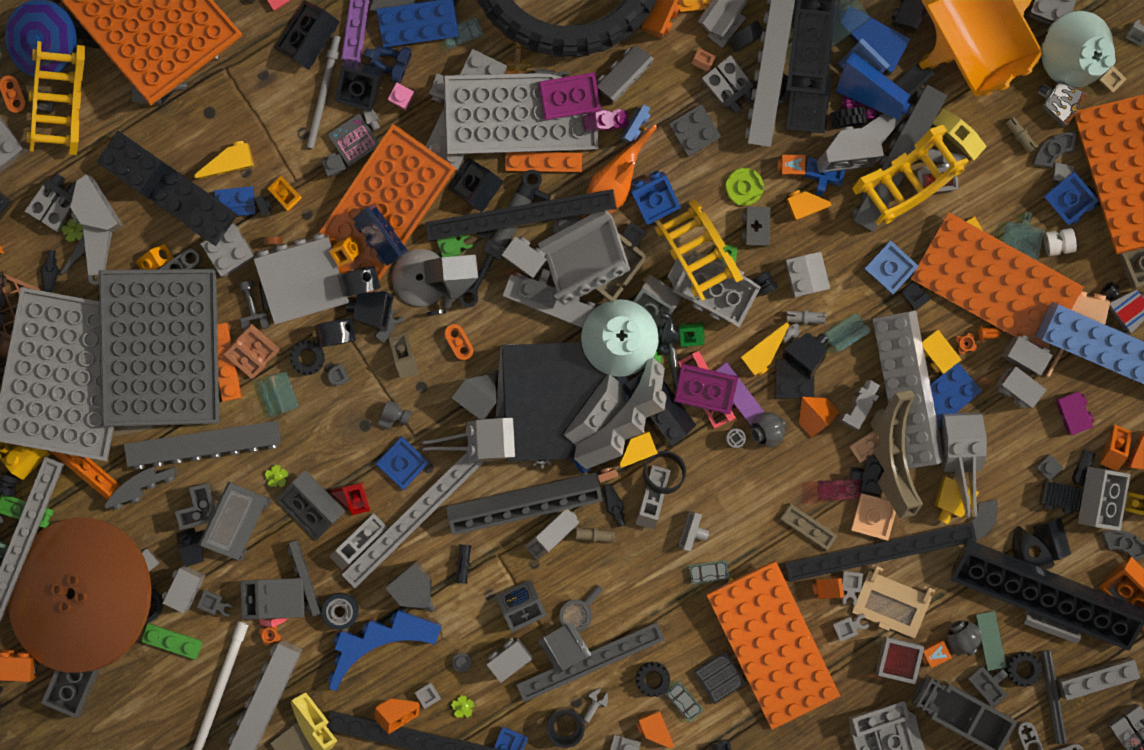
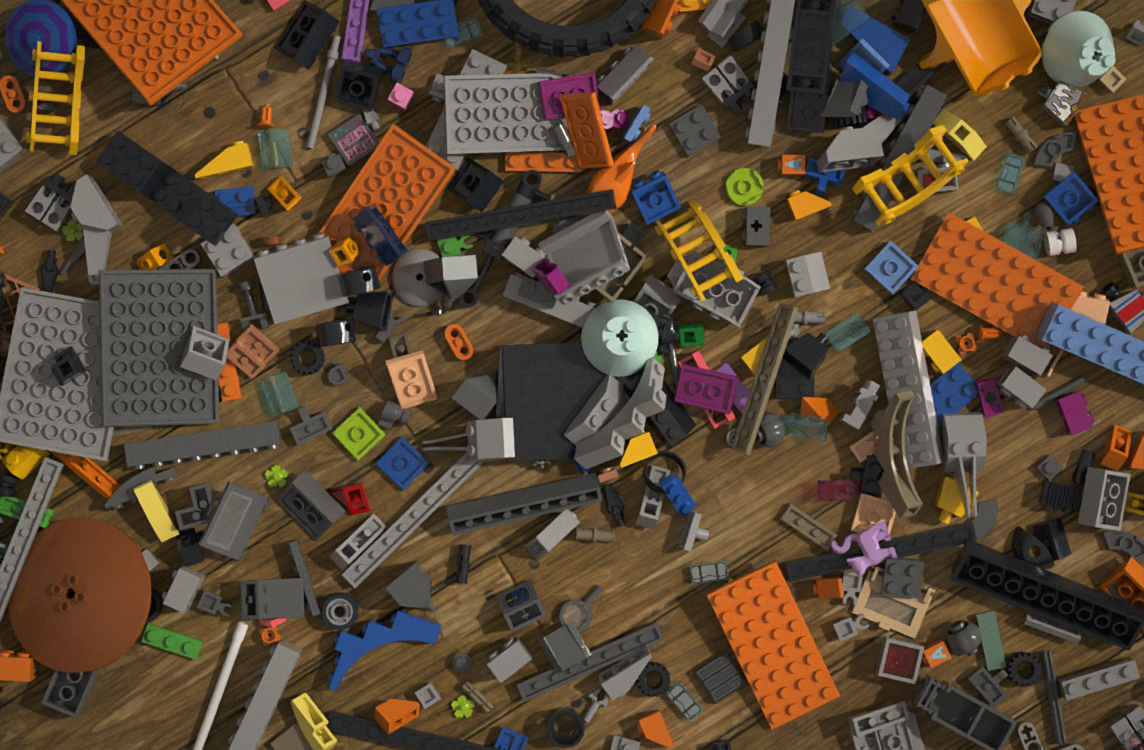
none -> black brick [51,346,86,386]
none -> light yellow slope [133,480,179,542]
none -> light grey slope [180,326,229,380]
none -> orange piece [257,104,274,129]
none -> clear light blue panel [258,129,293,170]
none -> dark grey plate [290,406,333,445]
none -> lime tile [332,407,386,461]
none -> light nougat tile [386,350,438,409]
none -> dark tan axle [461,681,493,713]
none -> magenta brick [532,258,569,294]
none -> dark grey bar [552,123,576,157]
none -> orange tile [560,92,614,169]
none -> light grey slope [598,645,652,700]
none -> blue plate [658,472,697,517]
none -> dark tan plate [731,303,799,455]
none -> clear light blue panel [784,413,827,442]
none -> dark grey slope [820,79,868,117]
none -> lavender animal [831,521,898,576]
none -> dark grey plate [881,557,925,599]
none -> magenta tile [976,376,1003,418]
none -> clear light blue tile [995,152,1026,195]
none -> dark grey bar [1033,376,1085,410]
none -> dark grey cone [1034,203,1054,232]

